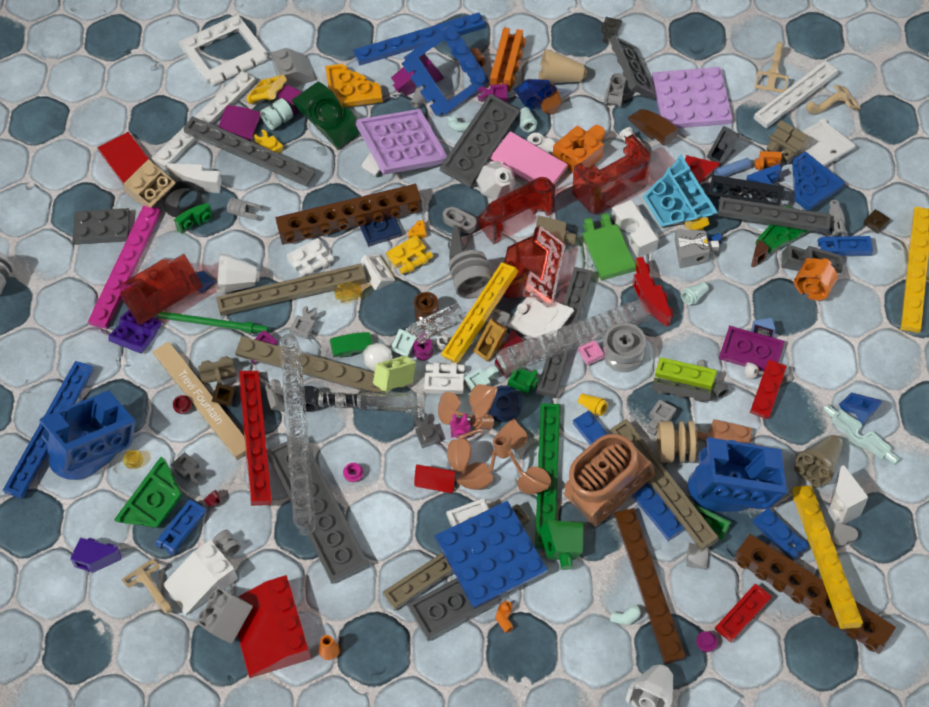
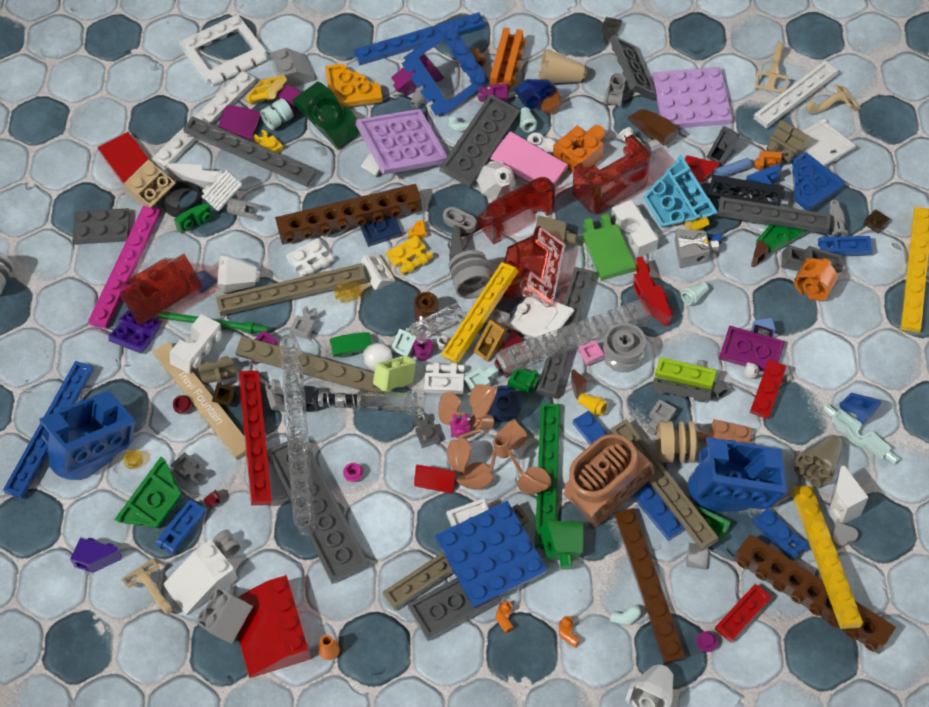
none -> white arch [169,314,222,374]
none -> white brick [202,169,243,211]
none -> orange arm [559,616,581,648]
none -> copper slope [571,369,587,399]

